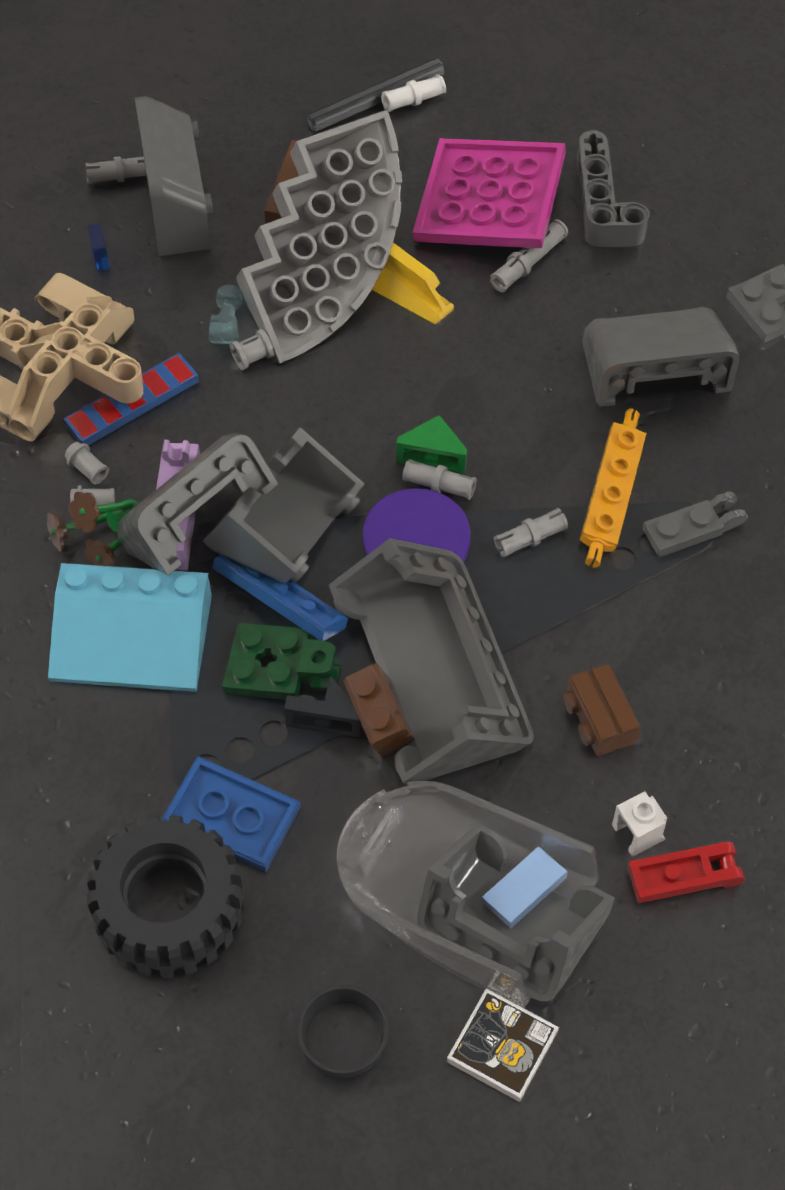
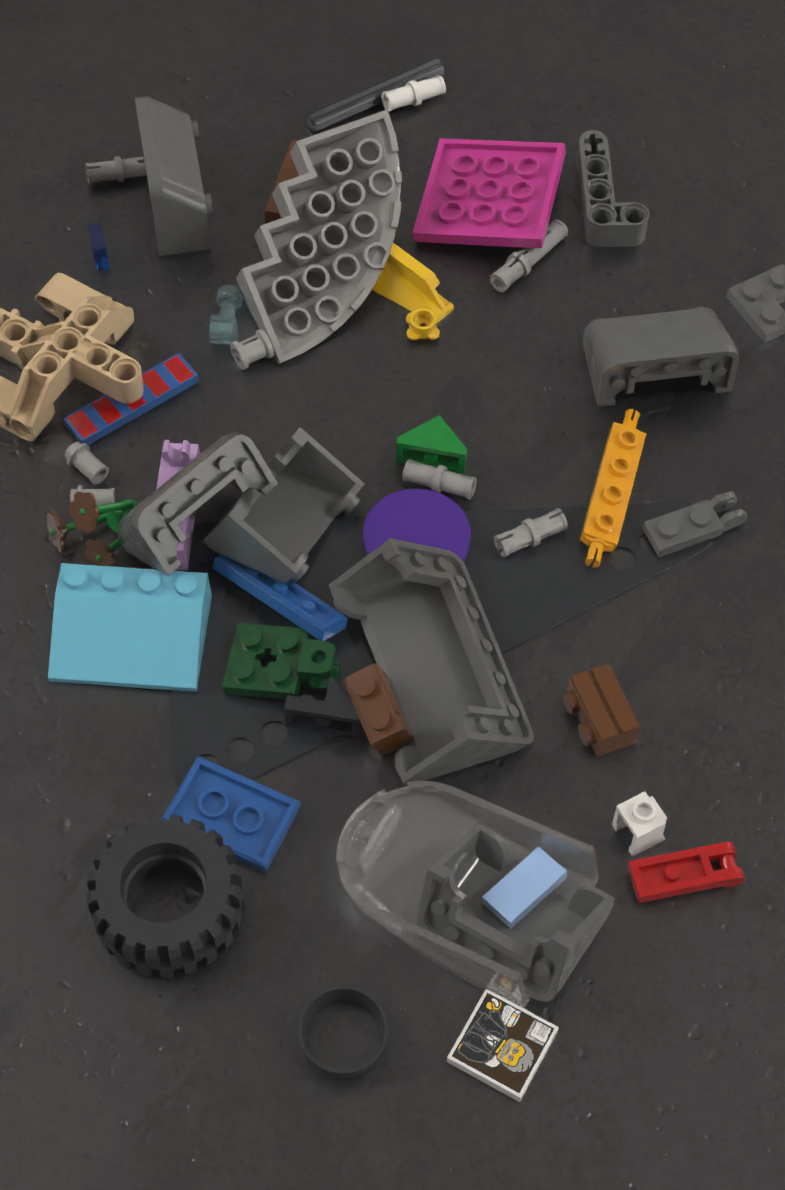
none -> yellow plate [406,308,440,340]

